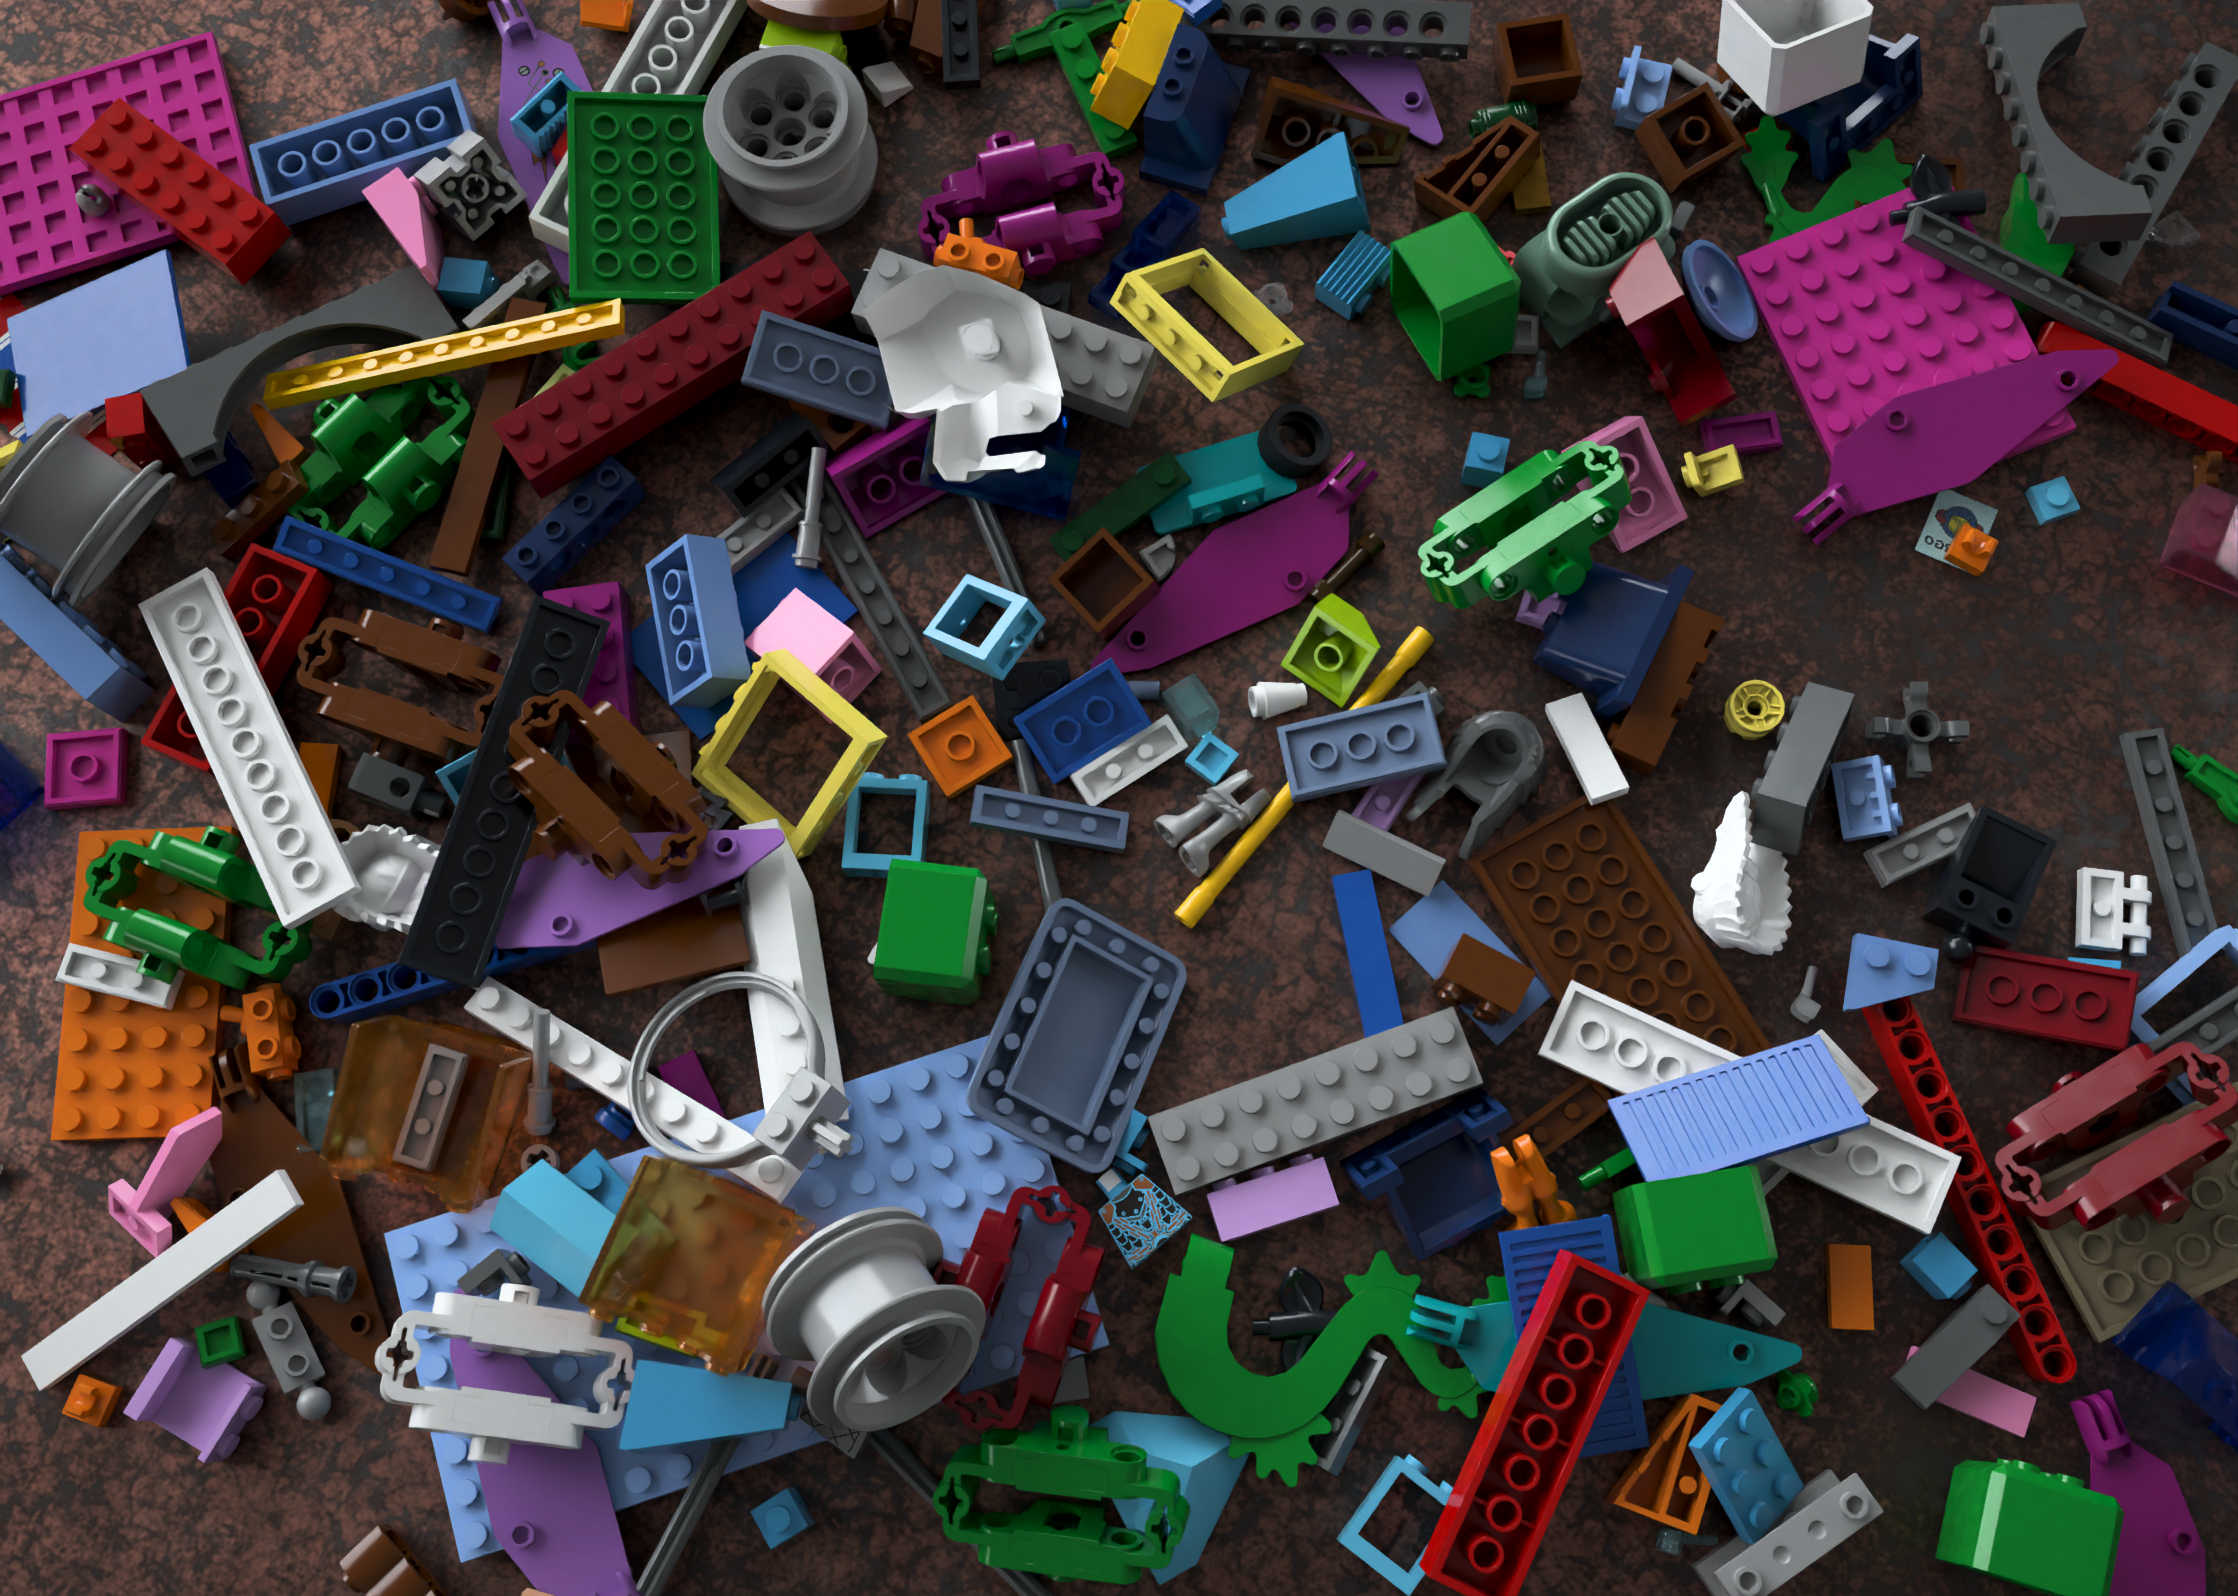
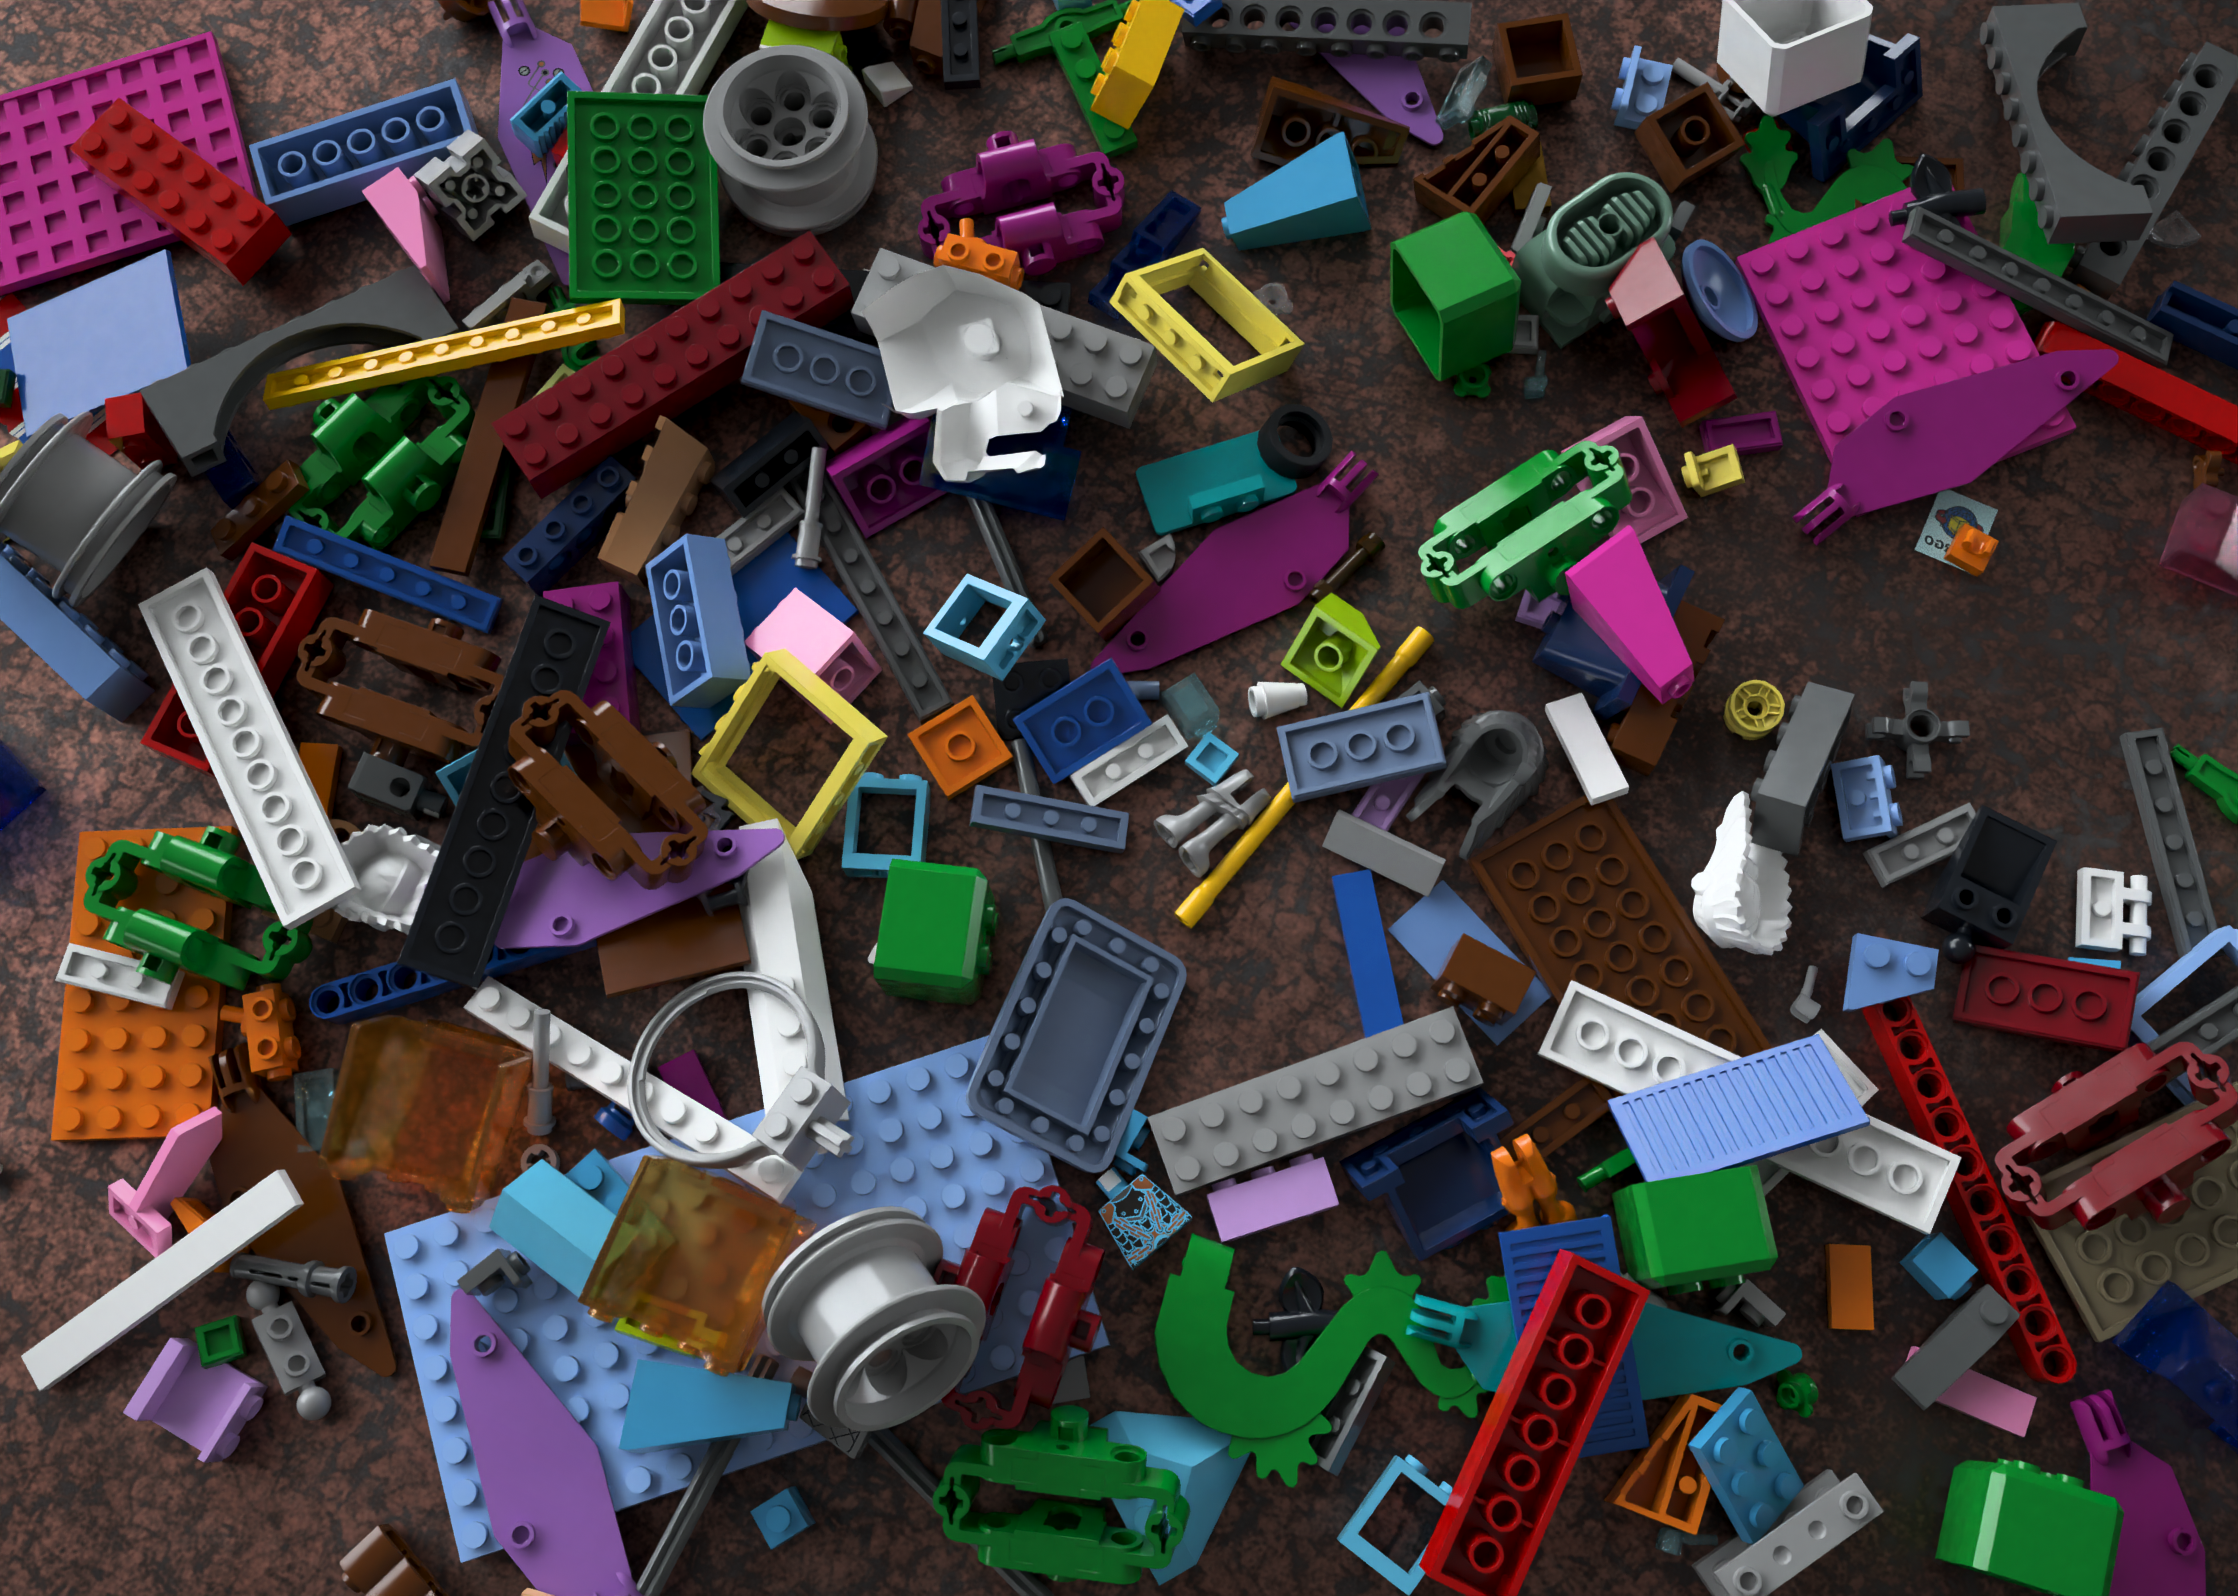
dark pink tile [44,727,128,810] -> none
orange tile [62,1373,123,1427] -> none
light grey hinge [75,184,110,217] -> none
orange slope [250,403,311,467] -> none
white piece [375,1284,635,1465] -> none
light grey tile [392,1043,472,1171] -> none
dark azure brick [437,257,500,309] -> none
dark green plate [1048,451,1192,562] -> none
dark blue windscreen [1139,23,1251,197] -> none
dark azure brick [1314,230,1390,321] -> none
dark azure brick [1460,431,1510,488] -> none
medium azure plate [2024,476,2081,526] -> none
none -> medium nougat wedge [597,415,715,588]
none -> clear light blue plate [1435,55,1493,130]
none -> light grey plate [1509,182,1552,254]
none -> dark pink slope [1565,525,1695,705]

